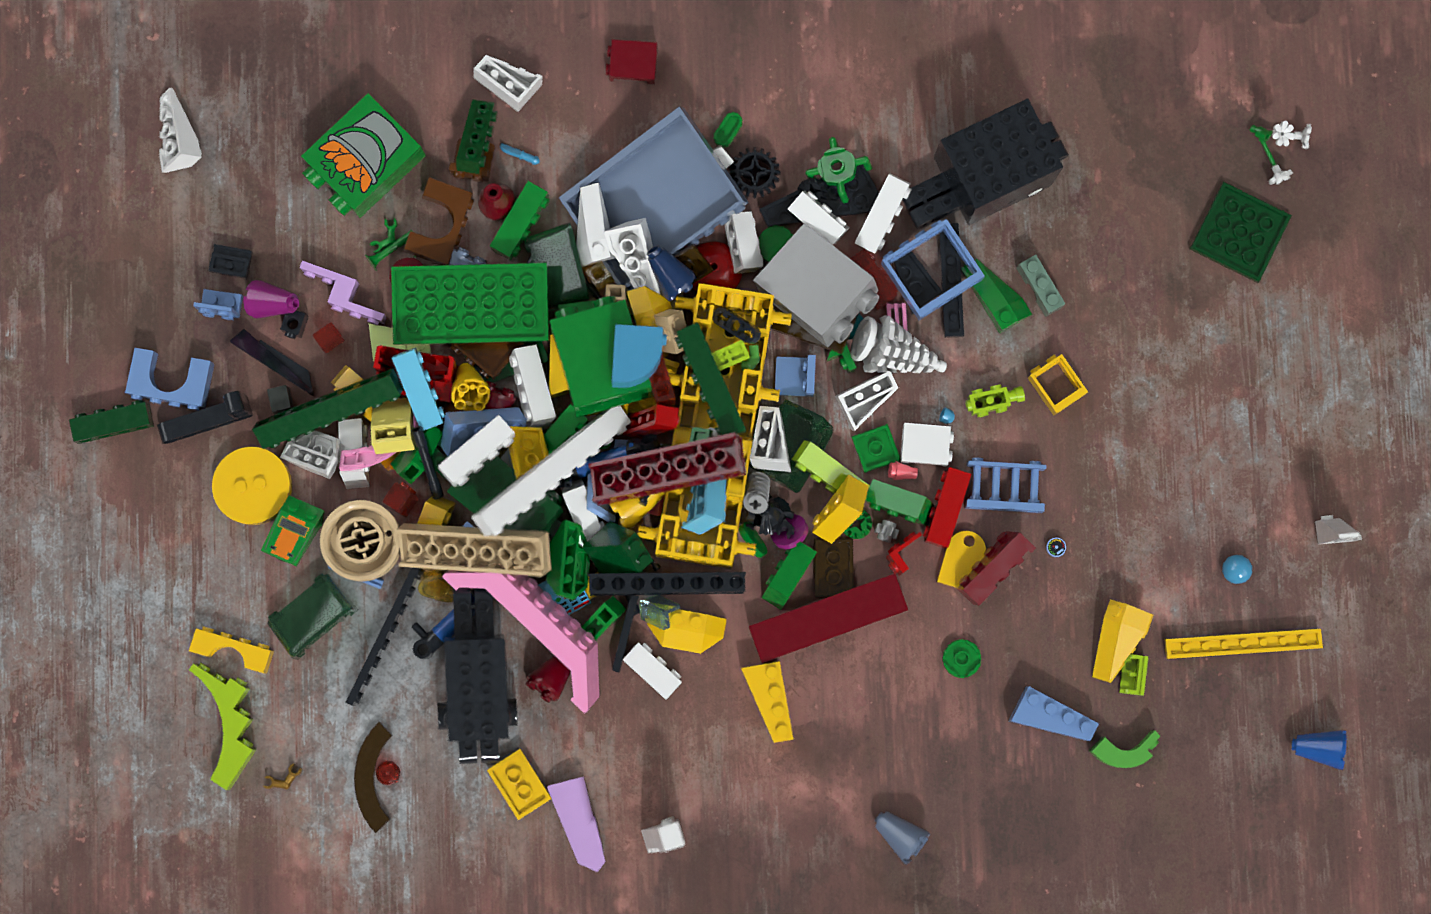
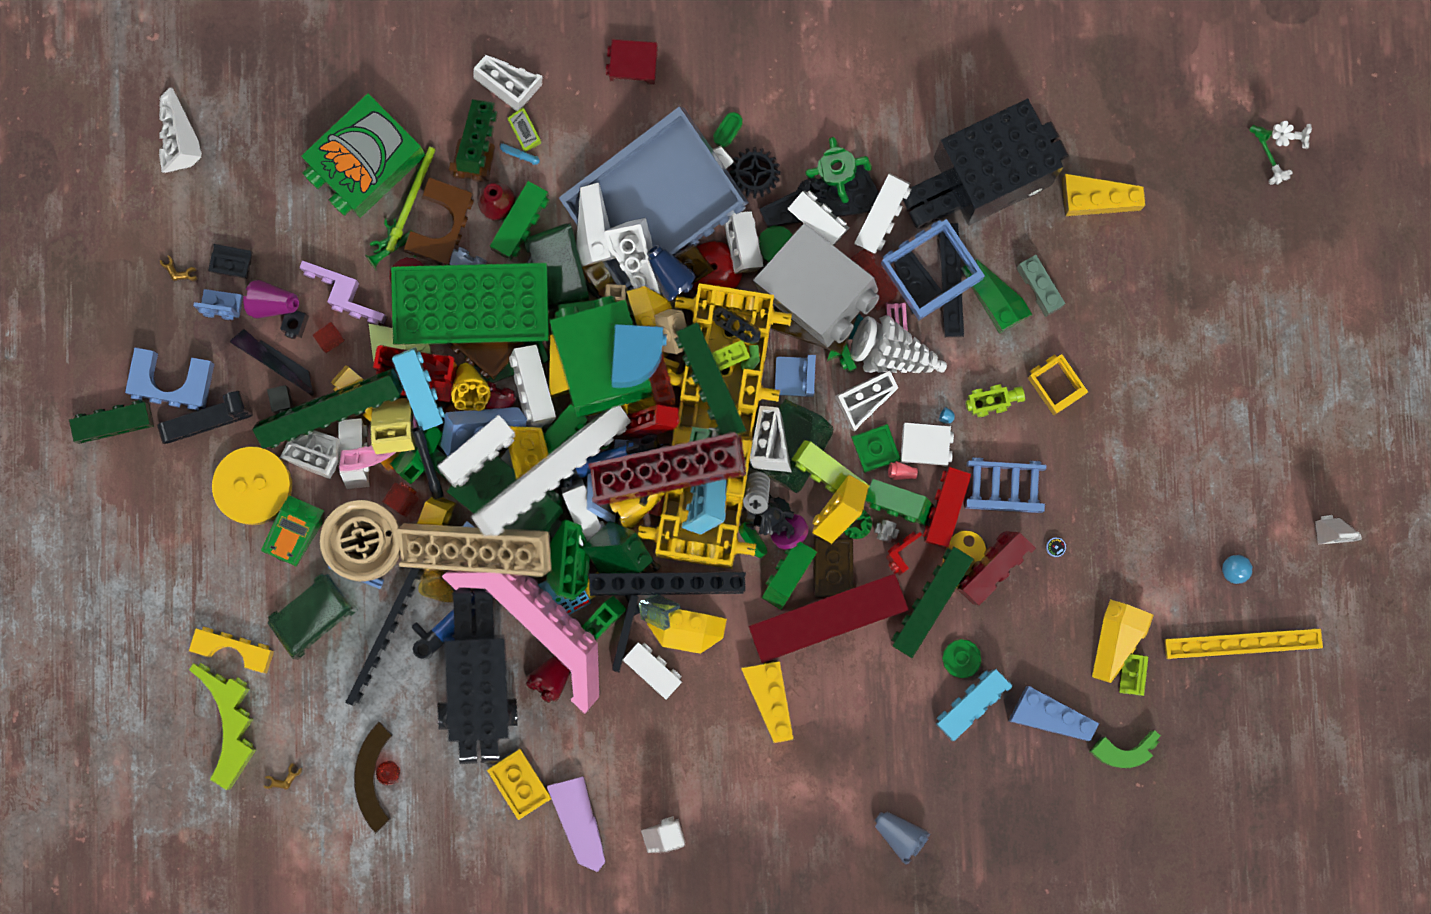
dark green tile [1190,181,1292,283] -> none
blue cone [1292,730,1347,770] -> none
none -> pearl gold arm [160,256,198,281]
none -> lime bar [386,147,435,252]
none -> slope [507,108,541,152]
none -> dark green brick [891,546,974,658]
none -> medium azure wedge [936,669,1012,741]
none -> yellow wedge [1062,174,1145,216]

